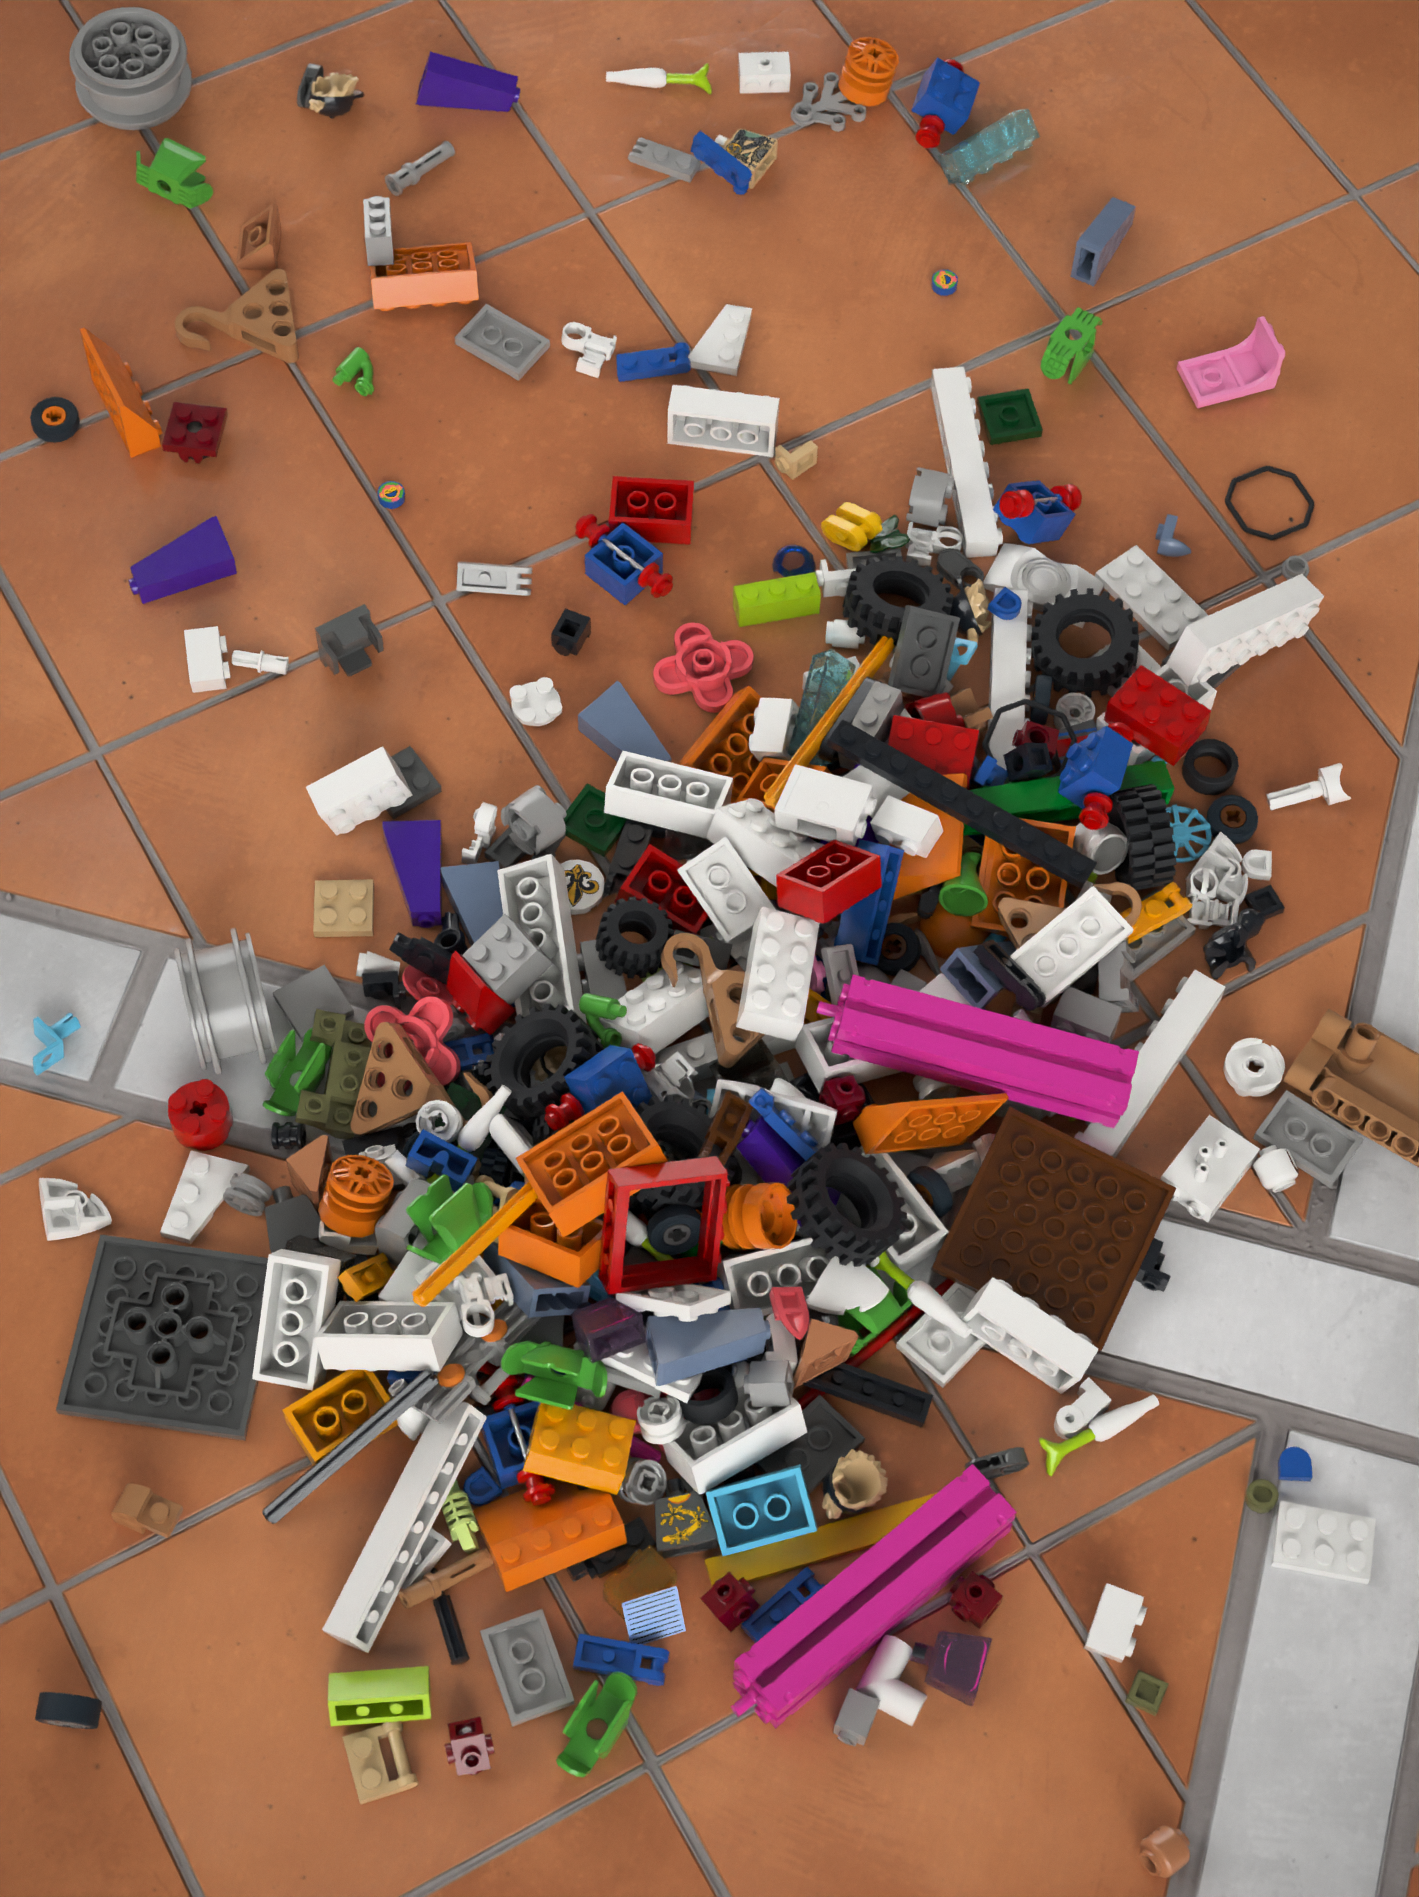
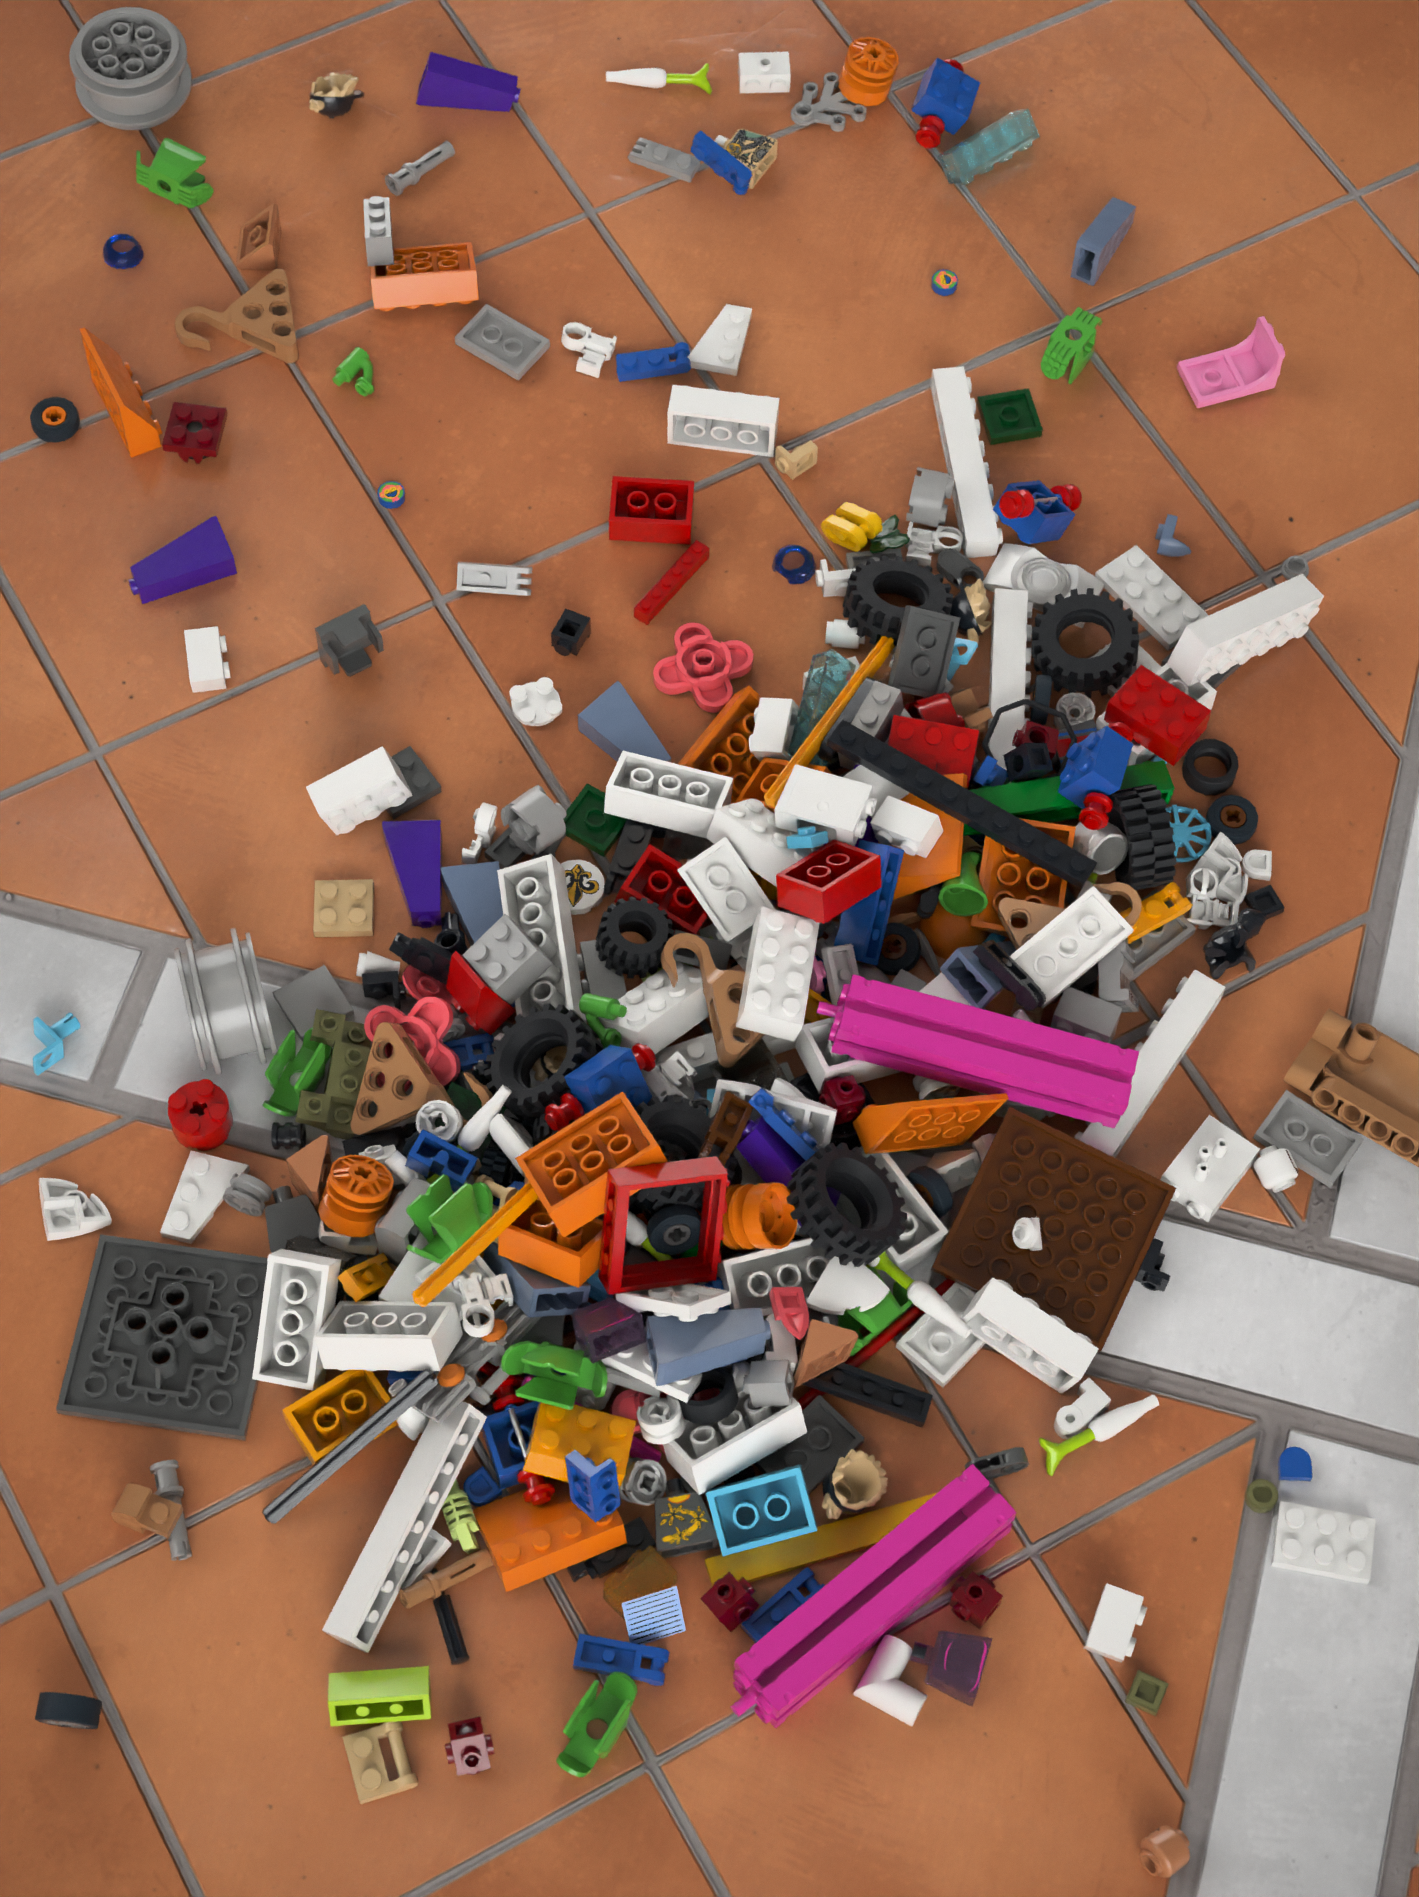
white axle [232,650,289,675] -> none
dark grey piece [297,63,324,109] -> none
light grey plate [480,1609,575,1727] -> none
blue brick [575,514,673,605] -> none
lime brick [733,572,821,627] -> none
light grey brick [833,1688,880,1746] -> none
blue tile [987,587,1022,620] -> none
white plate [1223,1038,1285,1097] -> none
black piece [1225,466,1315,540] -> none
white piece [1266,763,1351,810] -> none
none -> clear blue piece [103,234,144,269]
none -> light grey pin [149,1460,192,1561]
none -> blue bracket [565,1450,621,1522]
none -> red piece [634,540,710,625]
none -> medium azure plate [786,826,829,849]
none -> white plate [1012,1217,1042,1251]

